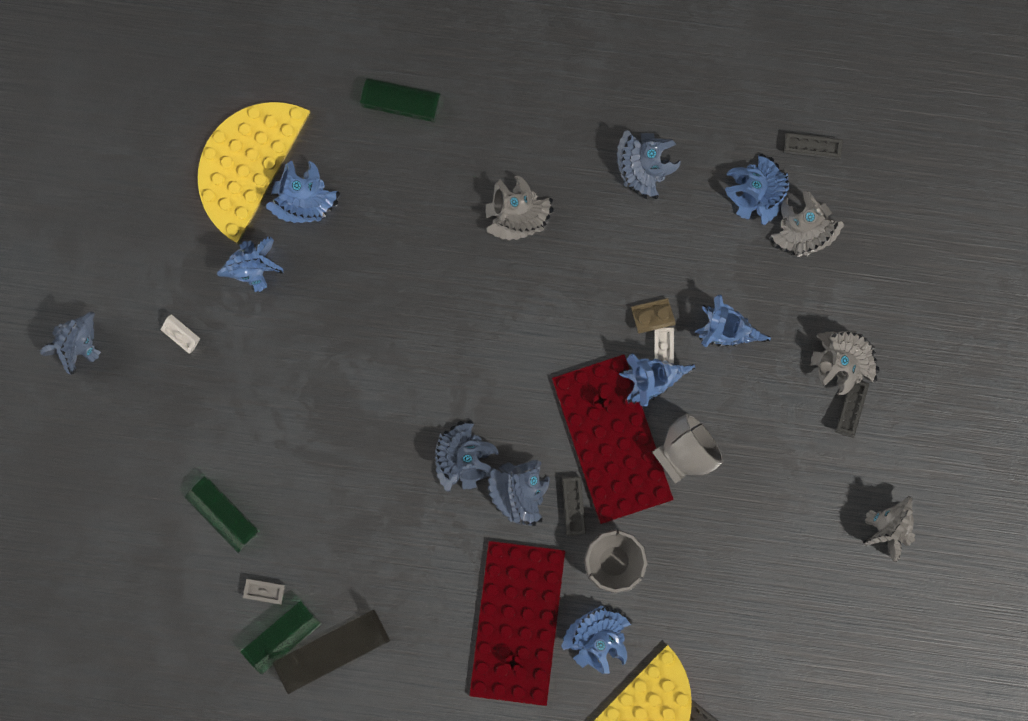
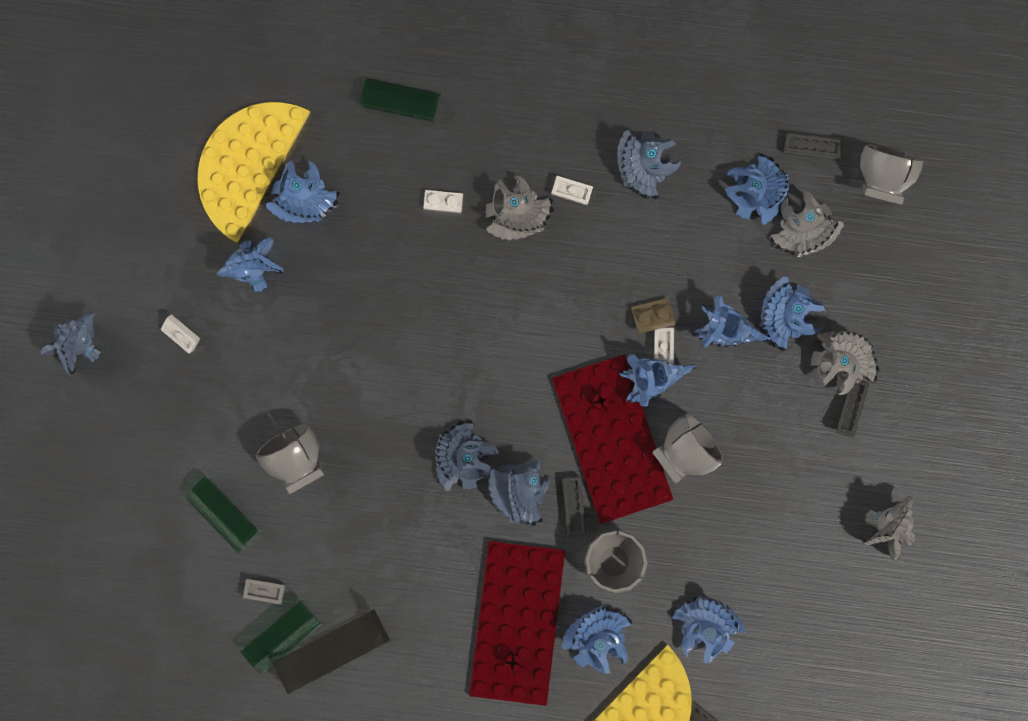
none -> light grey plate [256,424,324,494]
none -> white plate [423,190,463,213]
none -> white plate [551,176,593,206]
none -> medium blue piece [670,595,746,663]
none -> medium blue piece [759,276,826,352]
none -> light grey plate [860,144,924,205]

